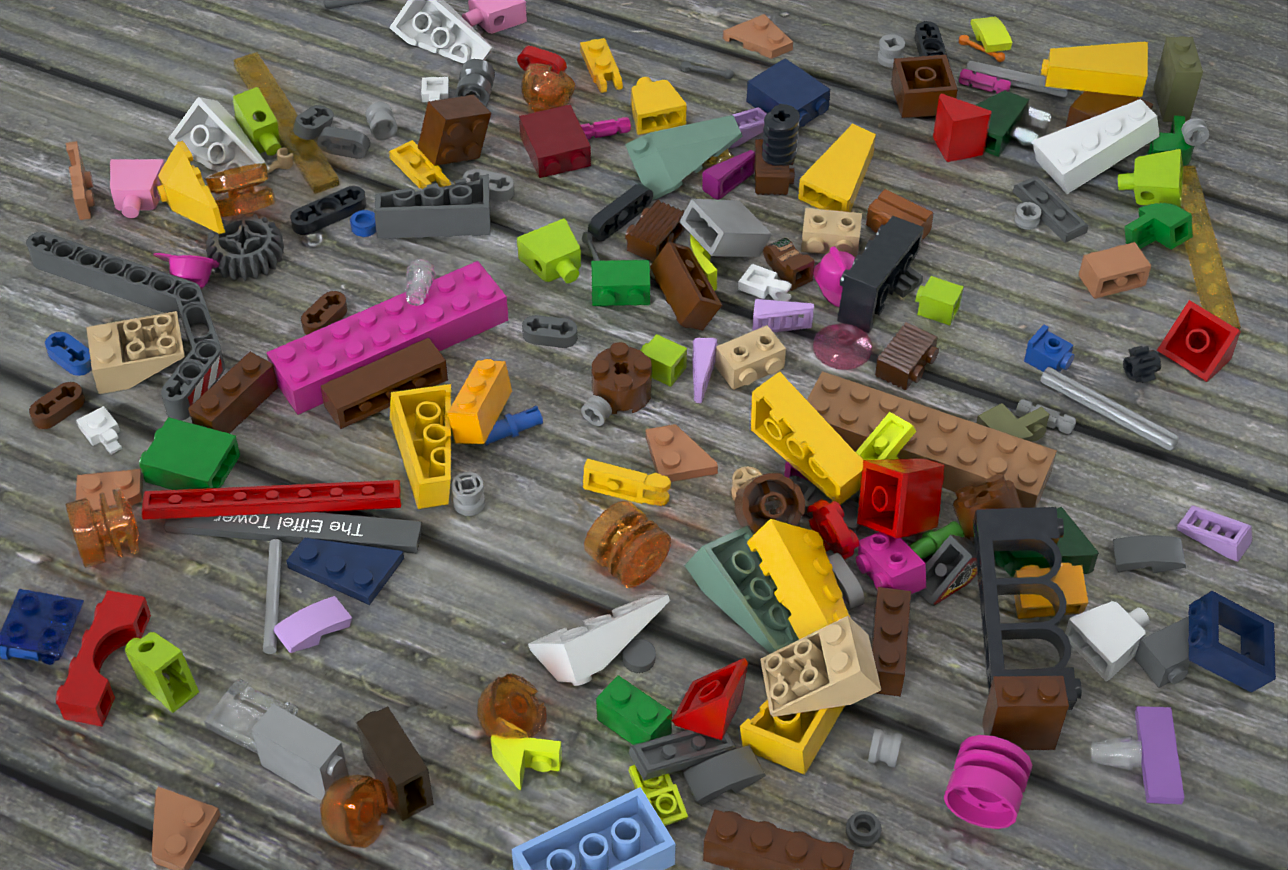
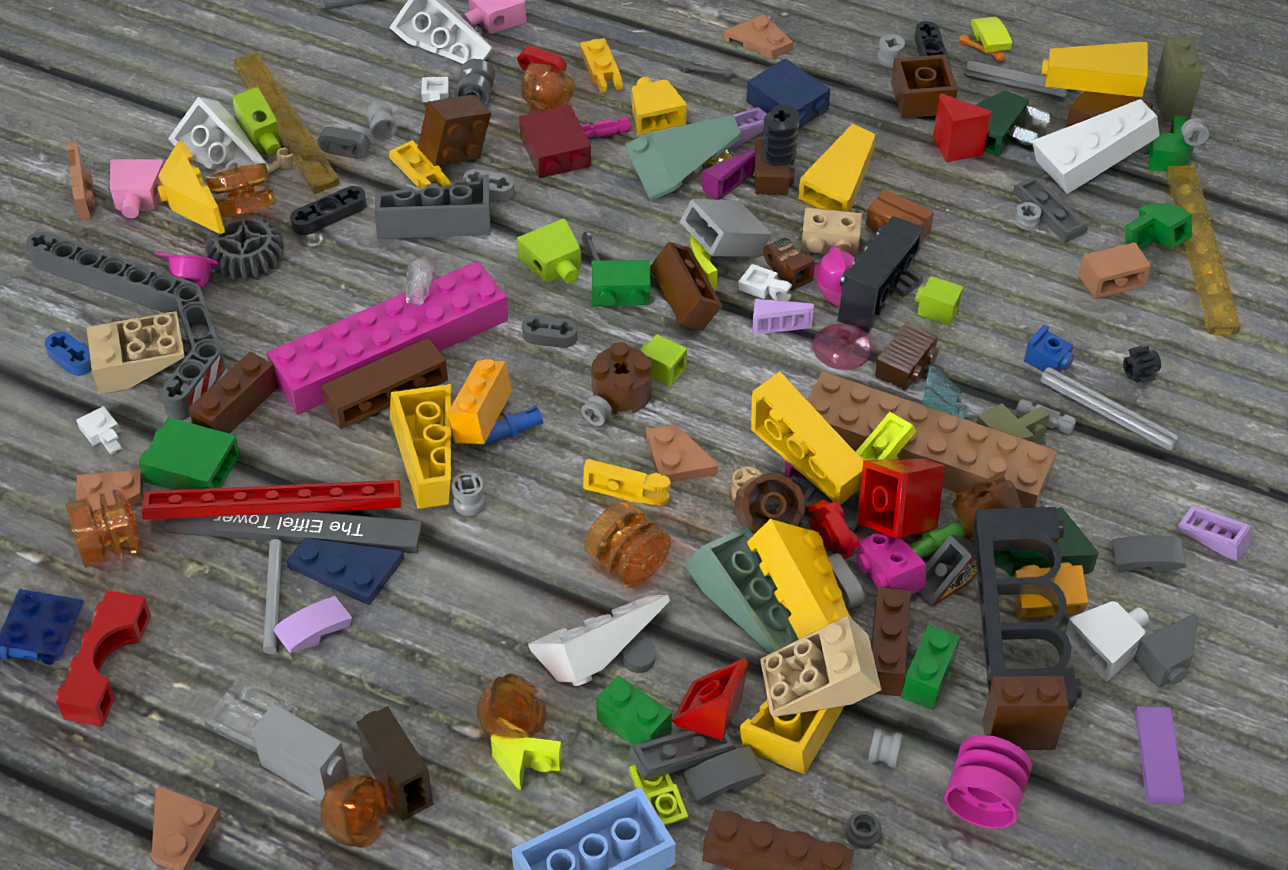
reddish brown beam [29,382,85,429] -> none
lime torso [125,632,199,713] -> none
dark grey beam [293,105,334,140] -> none
reddish brown beam [301,291,348,335] -> none
blue tile [350,210,377,237] -> none
black beam [588,183,653,241] -> none
reddish brown brick [625,200,685,262] -> none
lavender slope [692,338,717,403] -> none
tan brick [715,325,786,390] -> none
dark pink axle [959,69,1011,94] -> none
clear cone [1091,736,1142,771] -> none
lime torso [1118,149,1183,207] -> none
red slope [1156,300,1241,382] -> none
dark blue window [1188,591,1276,693] -> none
none -> green brick [902,624,960,710]
none -> clear light blue slope [922,365,966,419]

